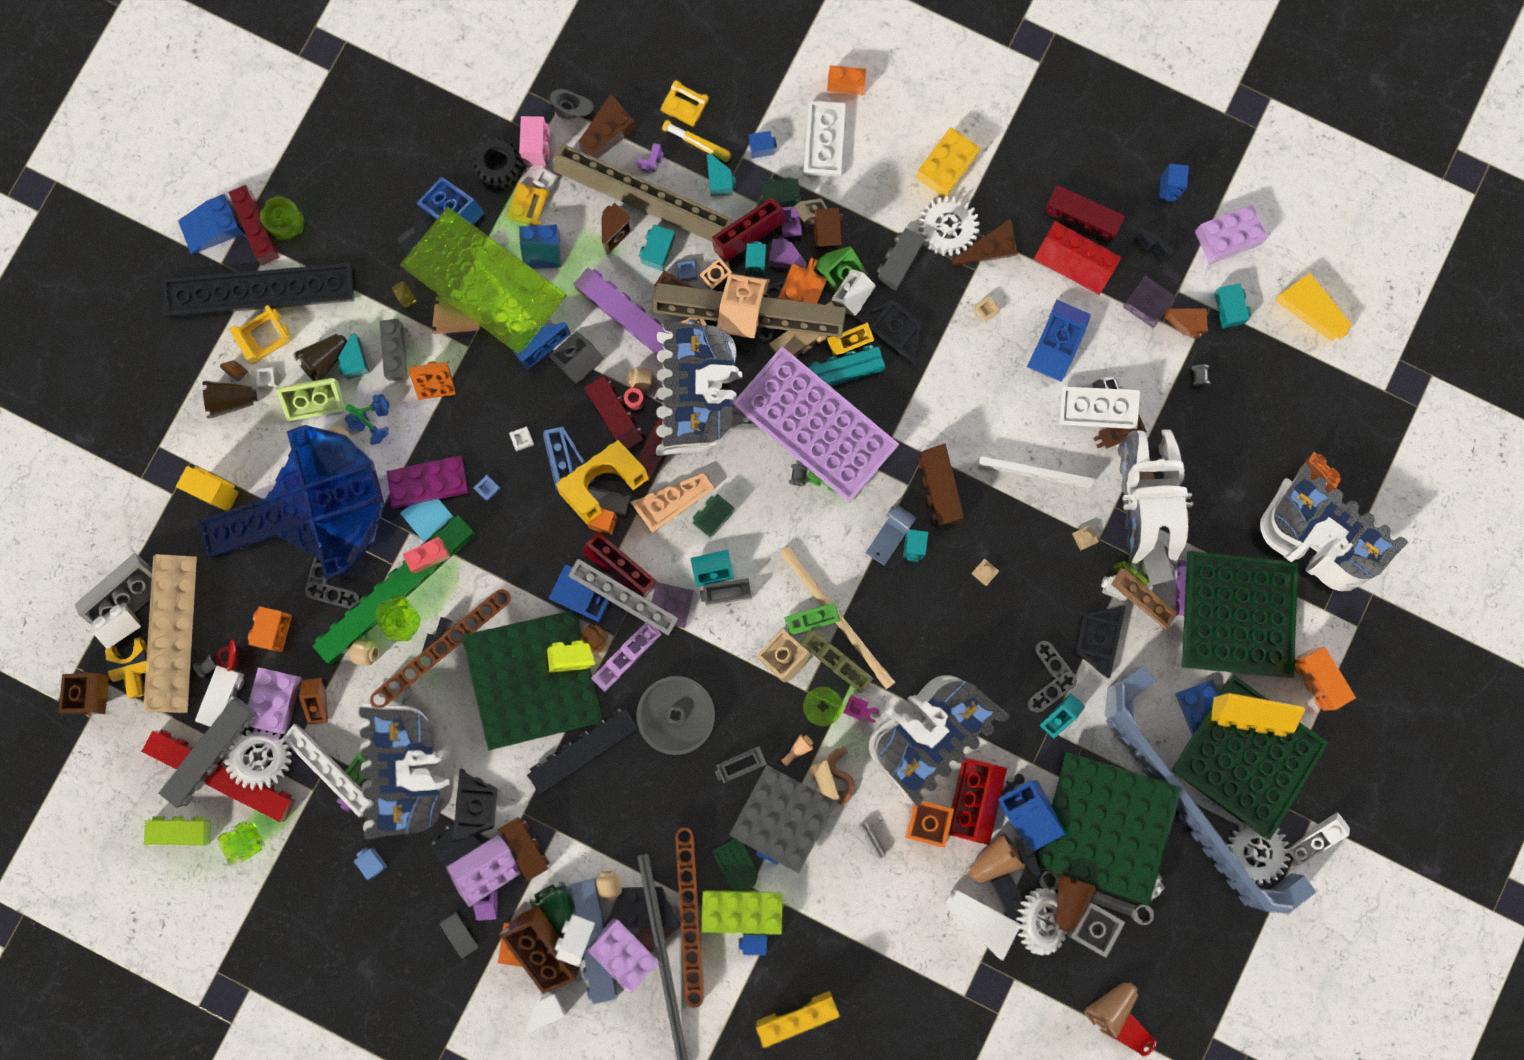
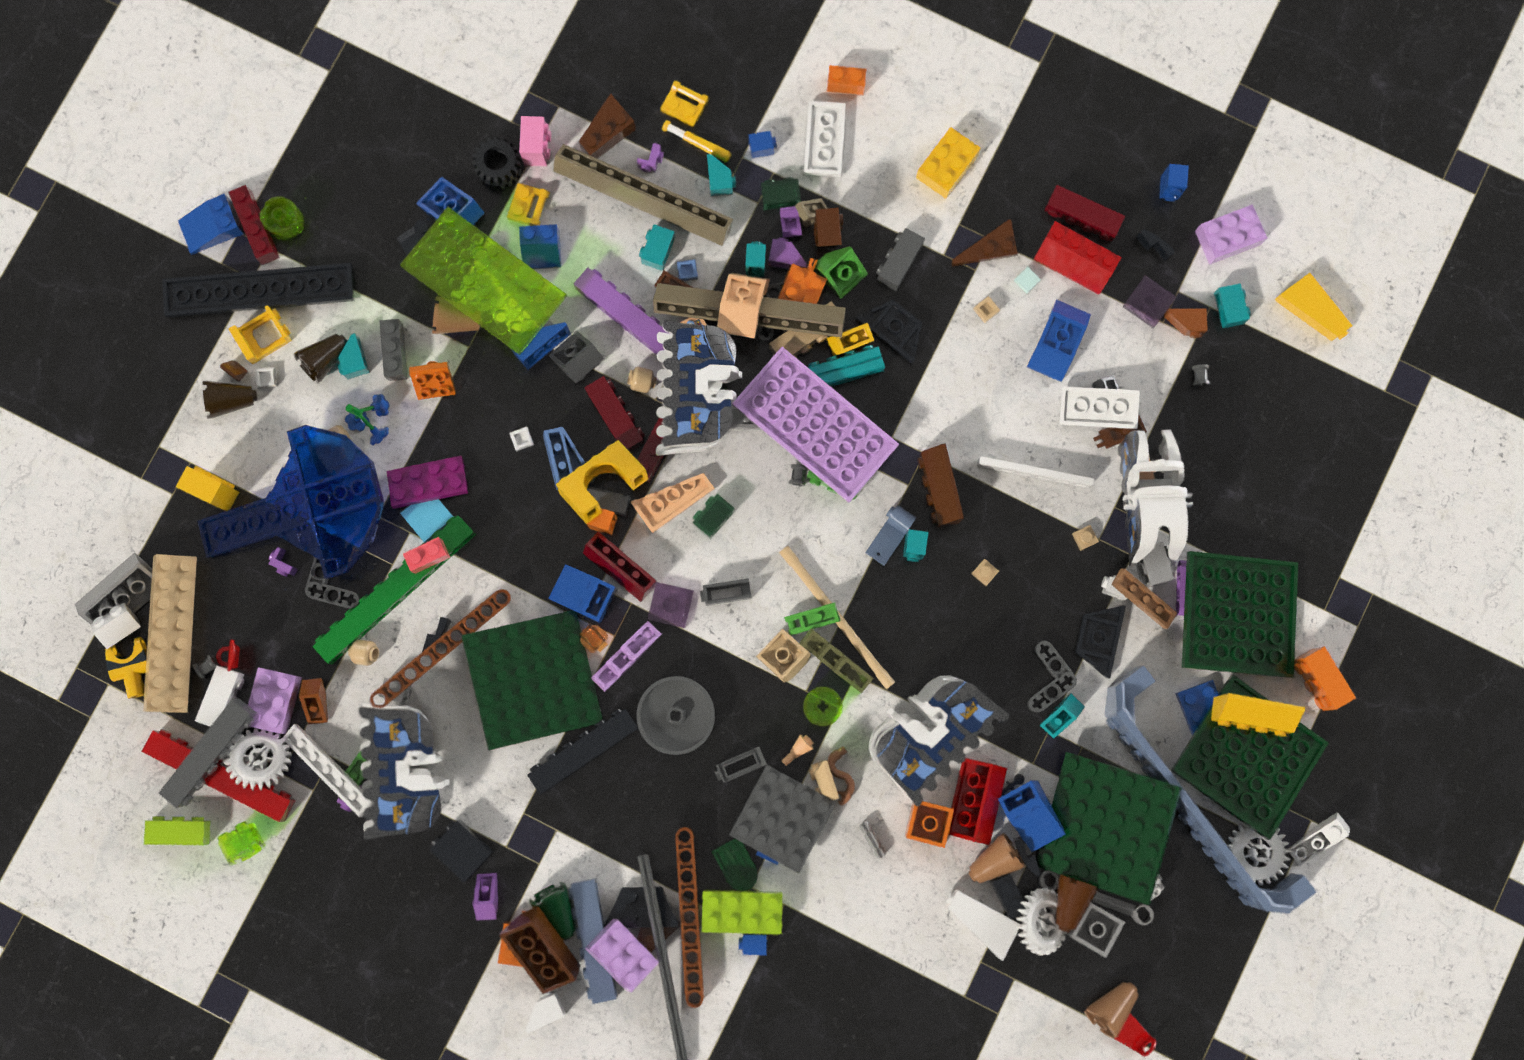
reddish brown brick [58,673,109,715] -> none
orange brick [248,606,292,652] -> none
yellowish green slope [276,378,344,421] -> none
medium blue brick [354,848,388,880] -> none
clear neon green brick [375,596,421,642] -> none
clear yellow slope [392,281,416,308] -> none
dark grey slope [440,911,479,958] -> none
lavender brick [446,835,520,907] -> none
black wing [452,768,497,843] -> none
medium blue tile [474,475,501,502] -> none
reddish brown wedge [497,817,550,882] -> none
white tile [533,167,559,192] -> none
neon yellow slope [547,641,595,672] -> none
dark grey piece [550,89,593,119] -> none
white brick [555,915,595,967] -> none
light grey plate [567,559,678,635] -> none
tan head [595,871,622,901] -> none
reddish brown slope [601,203,634,255] -> none
coral brick [624,388,645,411] -> none
teal brick [690,550,734,587] -> none
light nougat head [700,258,732,290] -> none
dark red brick [711,197,785,263] -> none
yellow arch [756,991,839,1048] -> none
white brick [831,269,876,316] -> none
magenta plate [843,695,880,723] -> none
white gear [918,195,980,256] -> none
clear neon green piece [1113,561,1149,585] -> none
animal [1260,465,1408,591] -> none
orange plate [1303,452,1341,492] -> none
none -> medium lavender bracket [269,547,298,577]
none -> light aqua tile [1014,267,1041,294]

